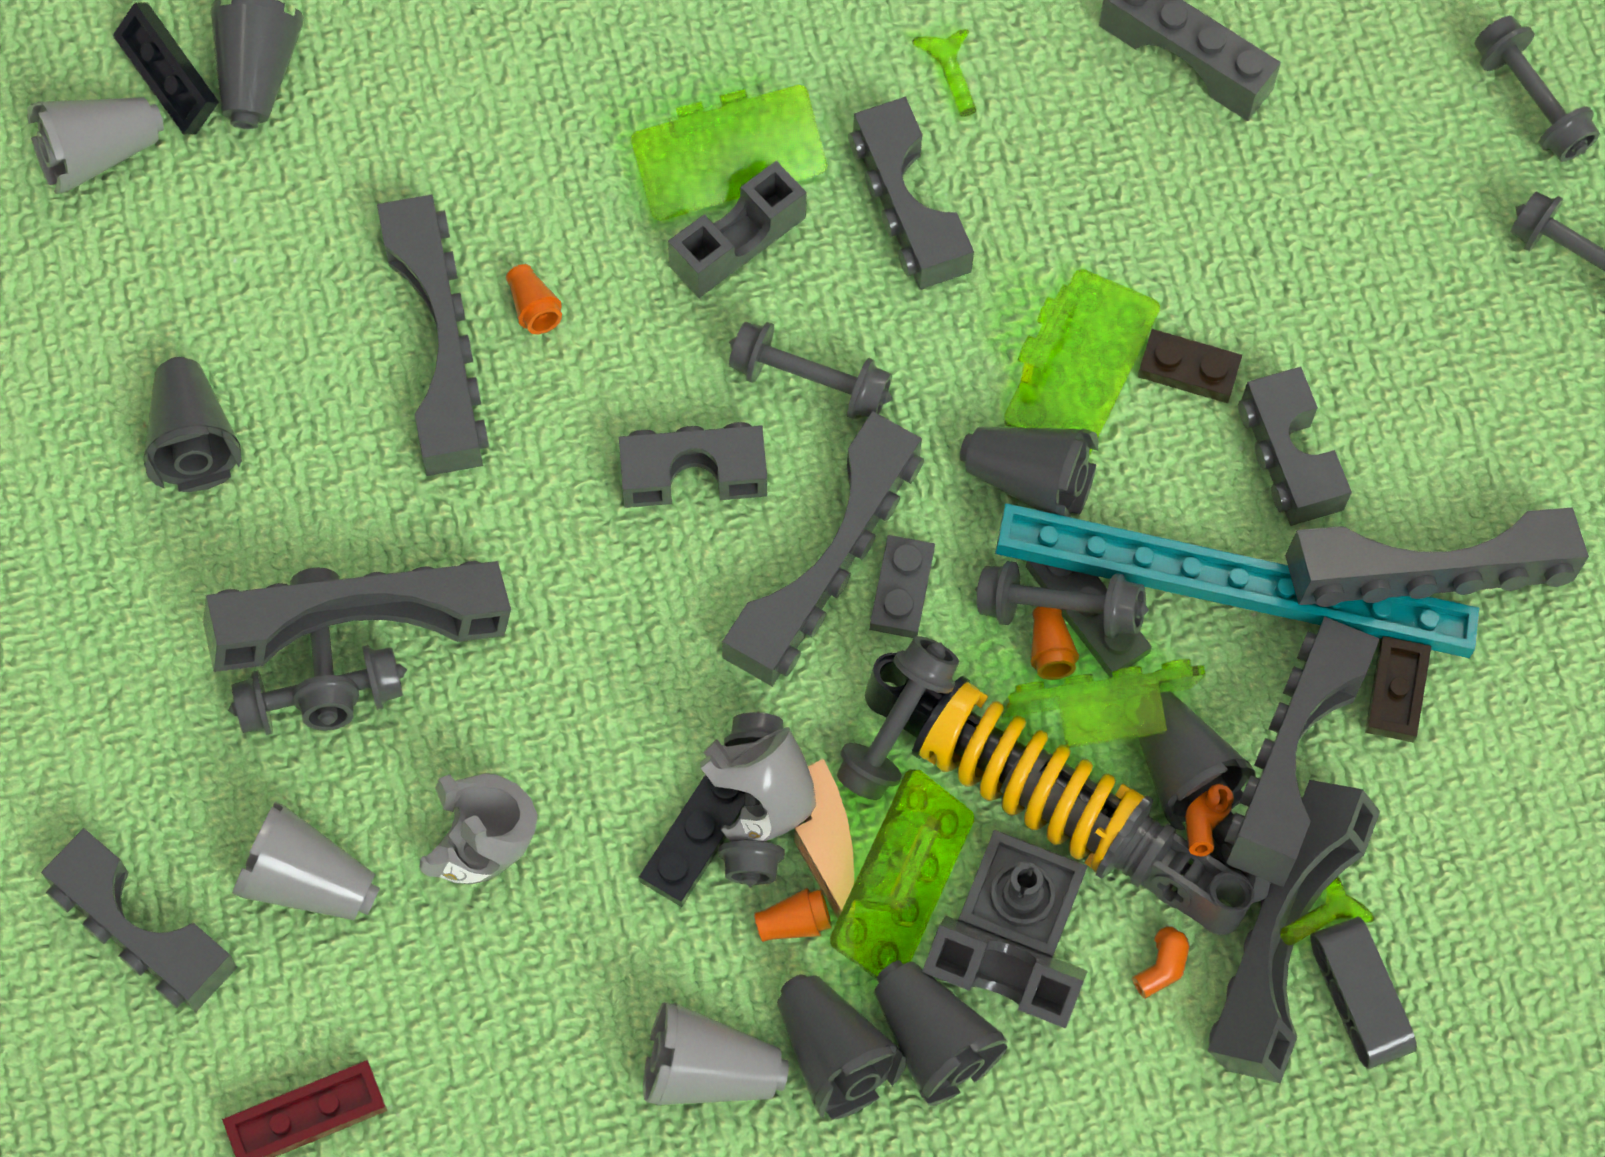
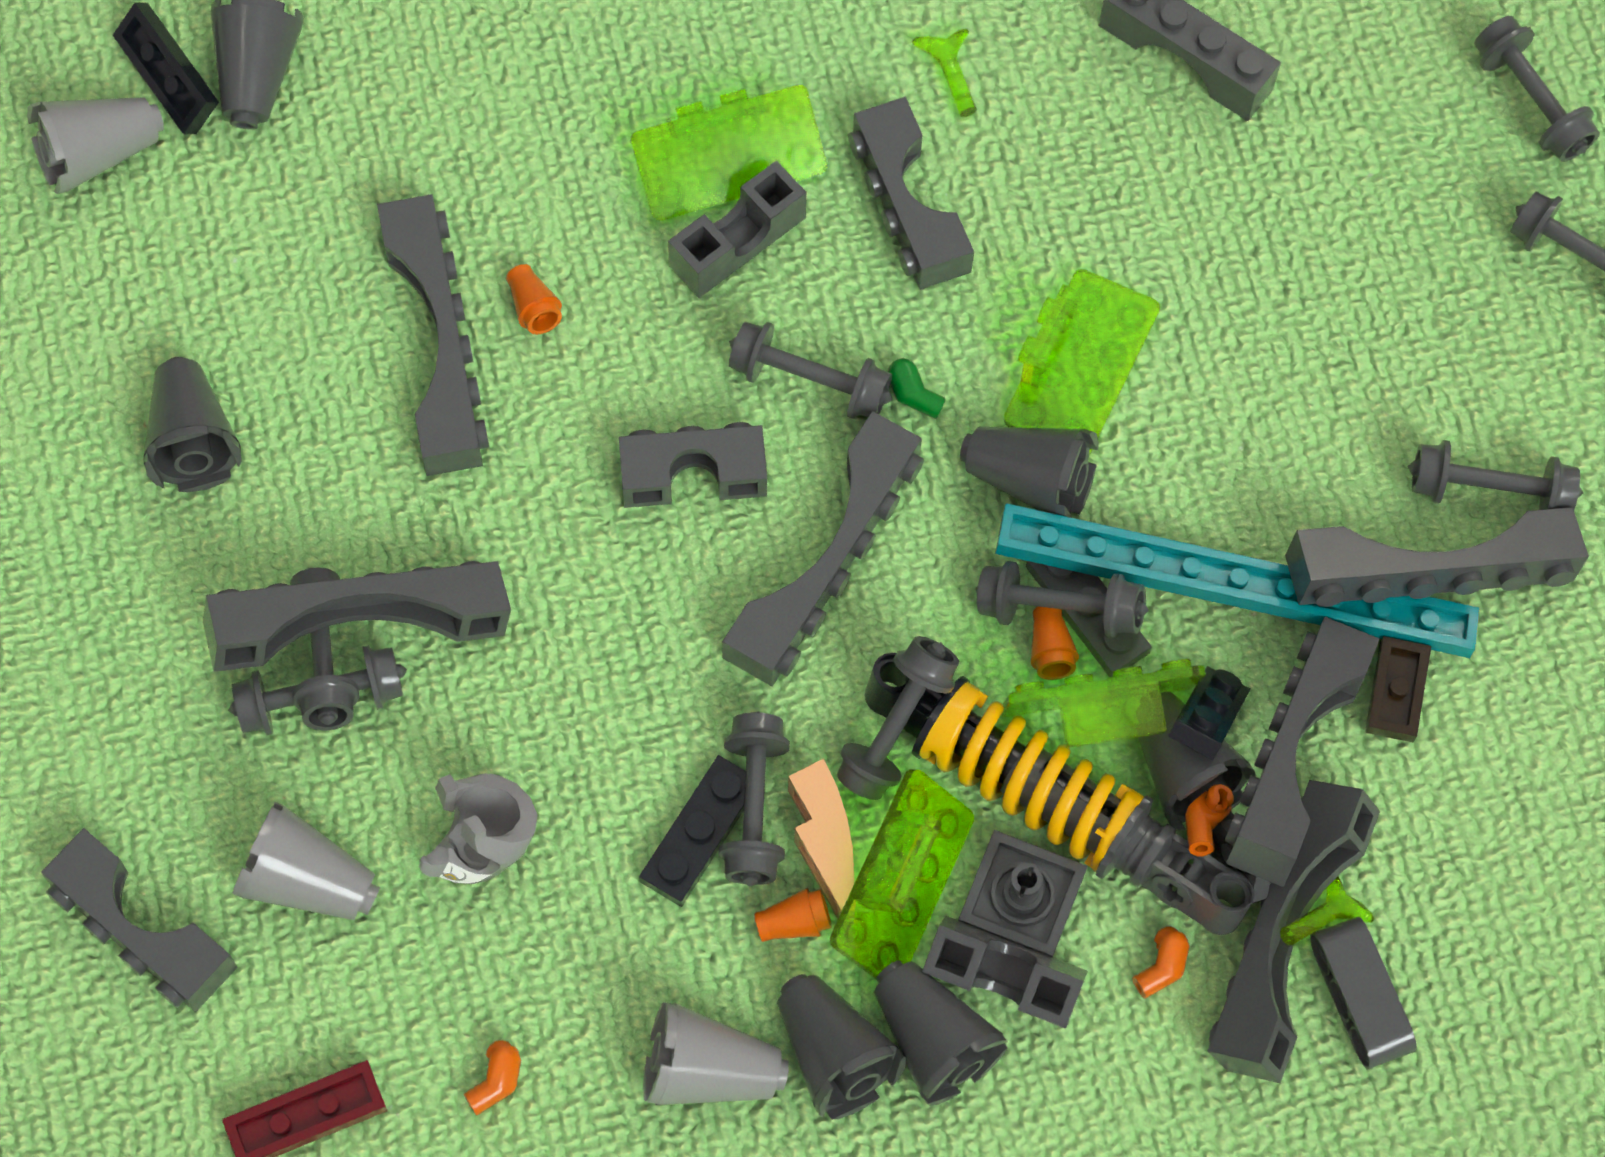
light grey piece [700,727,816,841] -> none
dark grey plate [869,535,935,638] -> none
dark brown plate [1138,329,1242,403] -> none
dark grey arch [1238,366,1352,526] -> none
none -> orange arm [463,1040,521,1116]
none -> green arm [888,358,946,419]
none -> black plate [1168,666,1250,760]
none -> dark grey piece [1407,440,1583,510]

